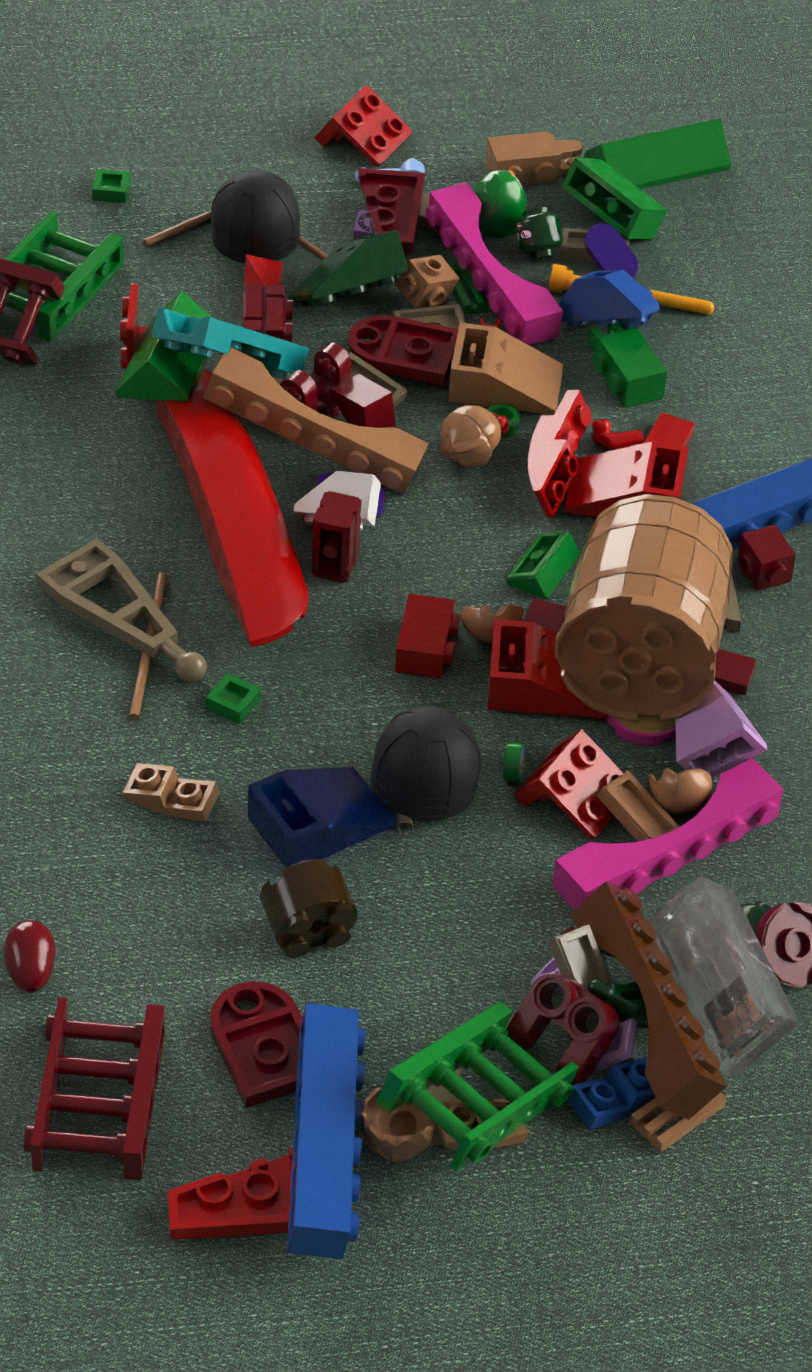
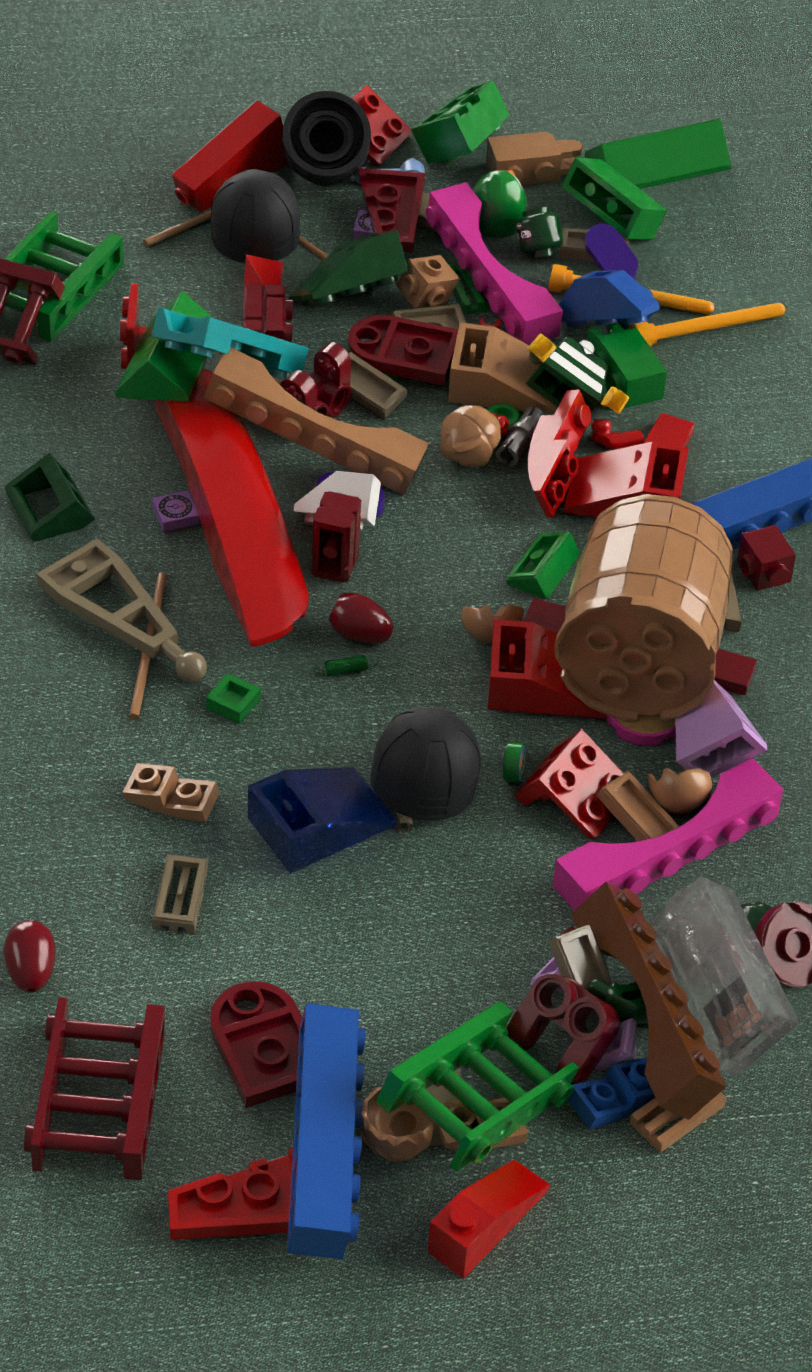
green tile [92,169,131,203] -> none
dark brown brick [260,859,358,958] -> none
dark red slope [328,374,396,428] -> none
red brick [395,593,461,679] -> none
none -> dark green tile [5,453,95,541]
none -> medium lavender tile [152,490,199,533]
none -> dark tan tile [152,854,209,934]
none -> red slope [172,100,288,213]
none -> black piece [282,91,371,186]
none -> green piece [314,655,379,676]
none -> dark red animal [329,592,394,644]
none -> green wedge [411,80,510,165]
none -> red slope [427,1159,550,1279]
none -> flat silver pin [496,407,545,467]
none -> torso [525,333,629,414]
none -> light orange piece [628,303,785,347]

